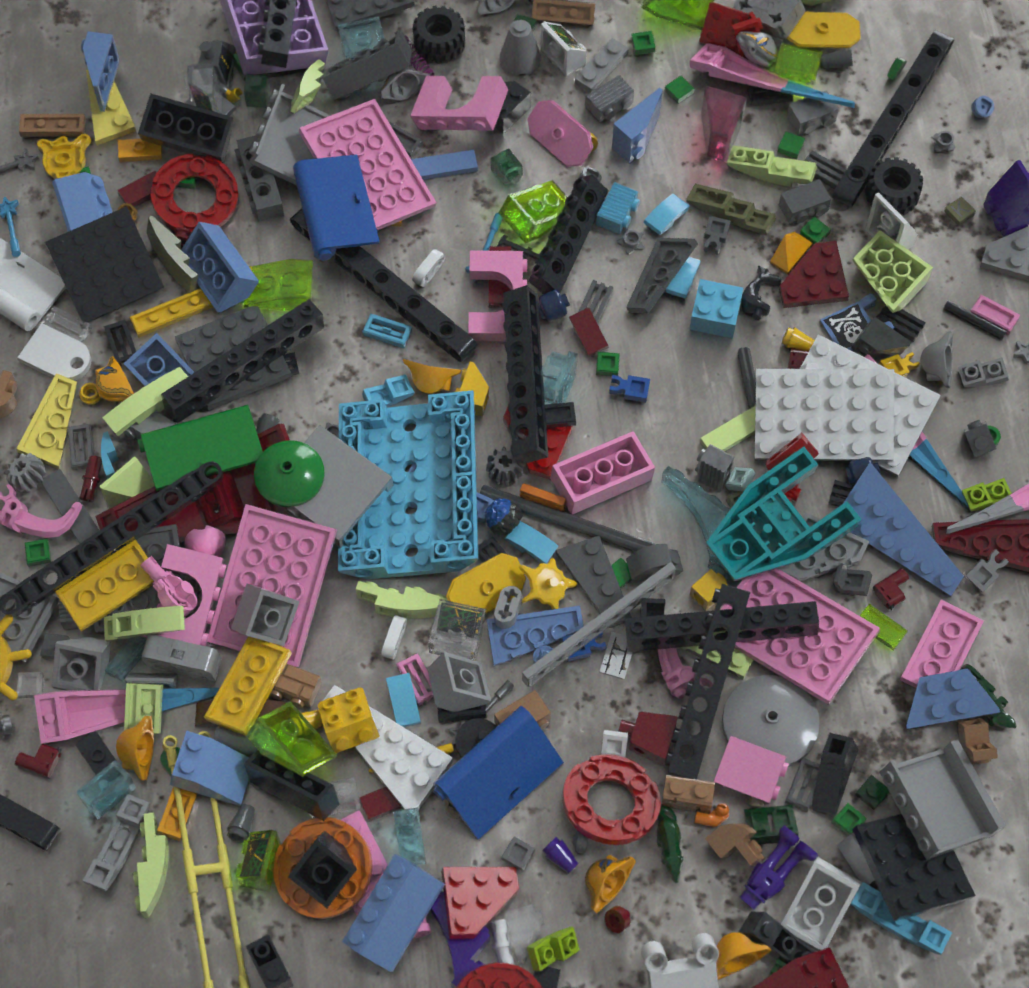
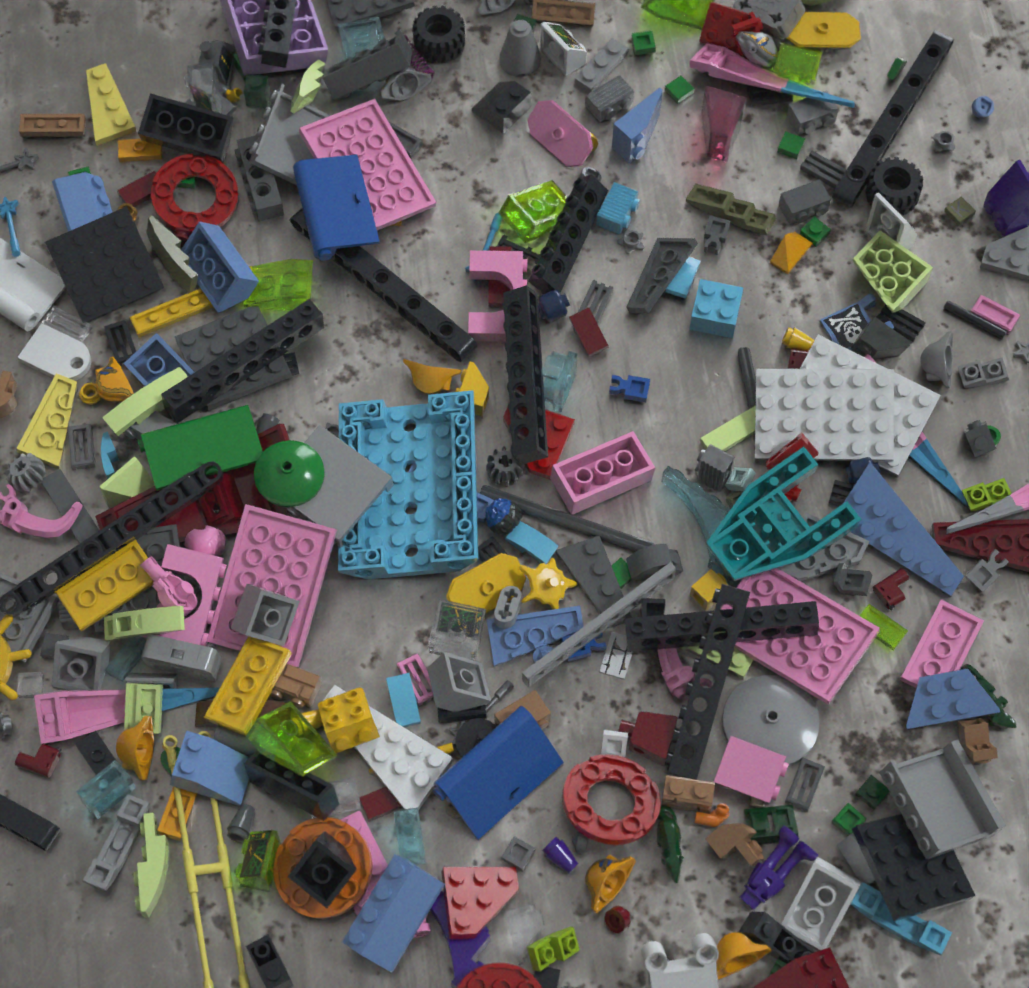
green tile [24,538,51,567] -> none
yellow tile [37,134,91,179] -> none
dark red axle [79,455,102,502] -> none
medium blue slope [81,31,120,112] -> none
yellowish green slope [356,581,450,619] -> none
medium azure tile [362,314,412,348] -> none
medium azure slope [362,374,414,407] -> none
white beam [381,615,407,660] -> none
bright pink arch [411,76,508,131] -> none
medium blue tile [411,150,478,180] -> none
white beam [413,249,445,287] -> none
white pin [490,919,514,965] -> none
clear green brick [491,148,523,185] -> none
orange tile [520,483,566,512] -> none
black tile [545,402,576,428] -> none
green tile [596,352,620,376] -> none
medium azure slope [643,194,690,235] -> none
yellowish green slope [727,145,817,187] -> none
black animal [741,266,782,321] -> none
dark red plate [779,241,849,308] -> none
black slope [812,732,859,816] -> none
dark grey cone [822,48,853,69] -> none
yellow plate [878,352,920,377] -> none

